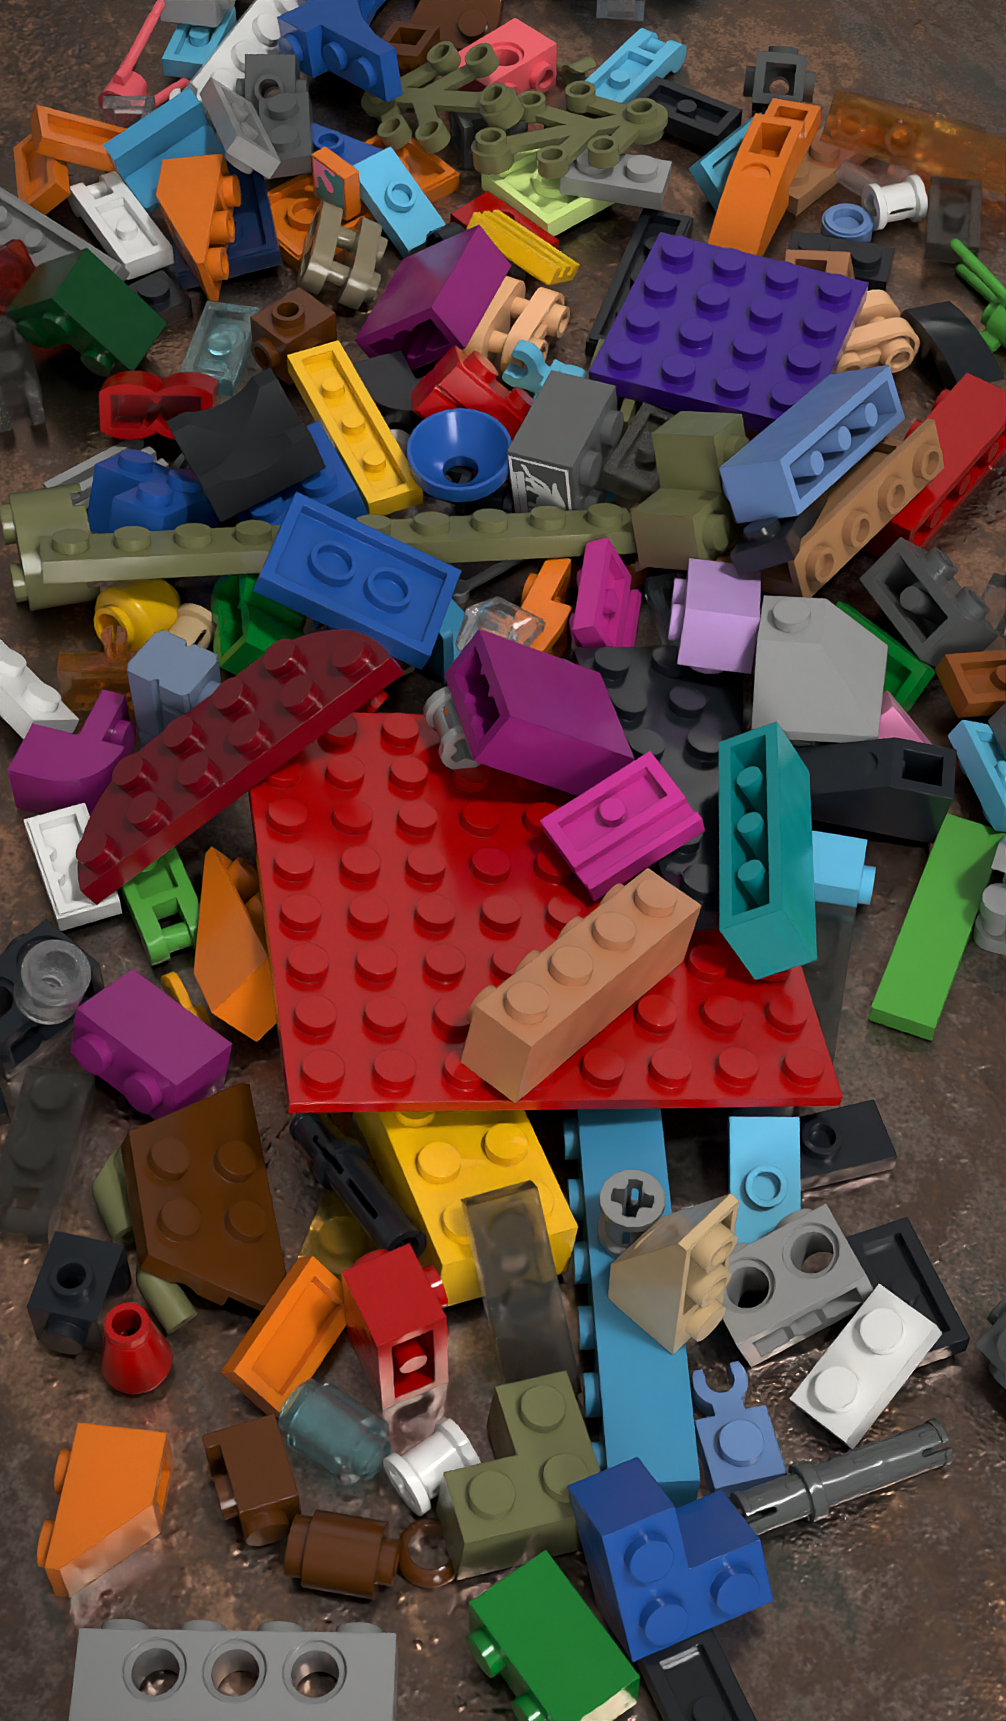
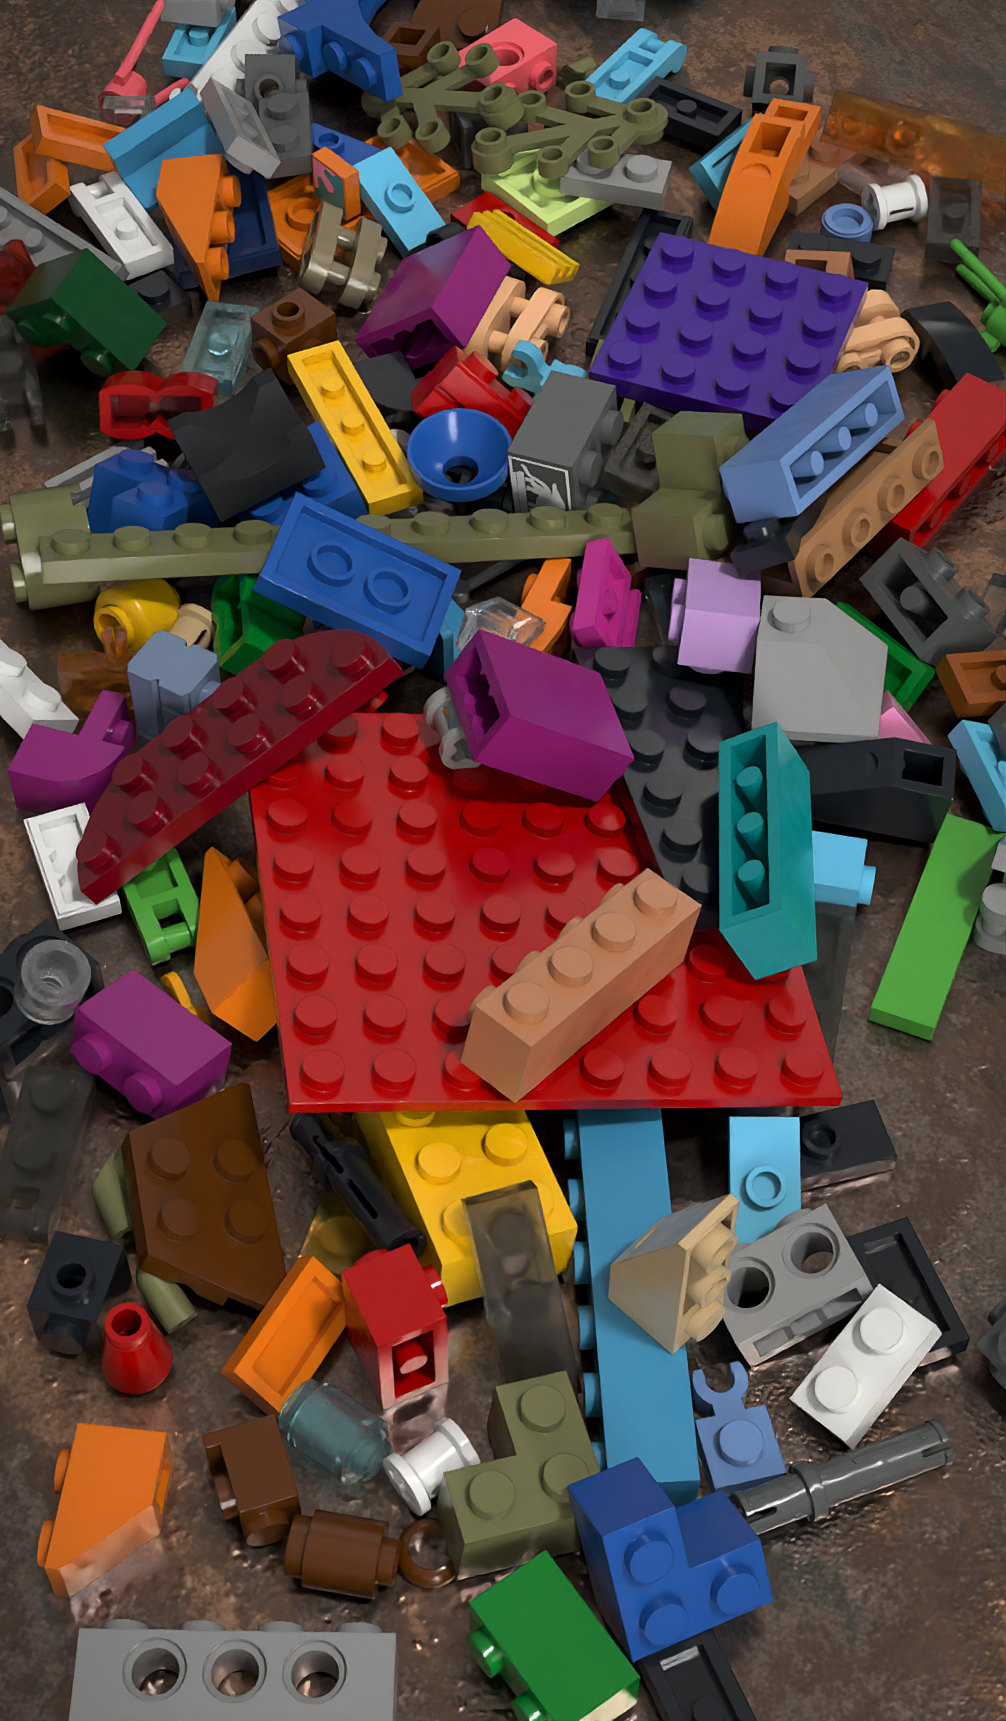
dark pink plate [540,751,705,901] -> none
light grey bush [598,1170,665,1259] -> none

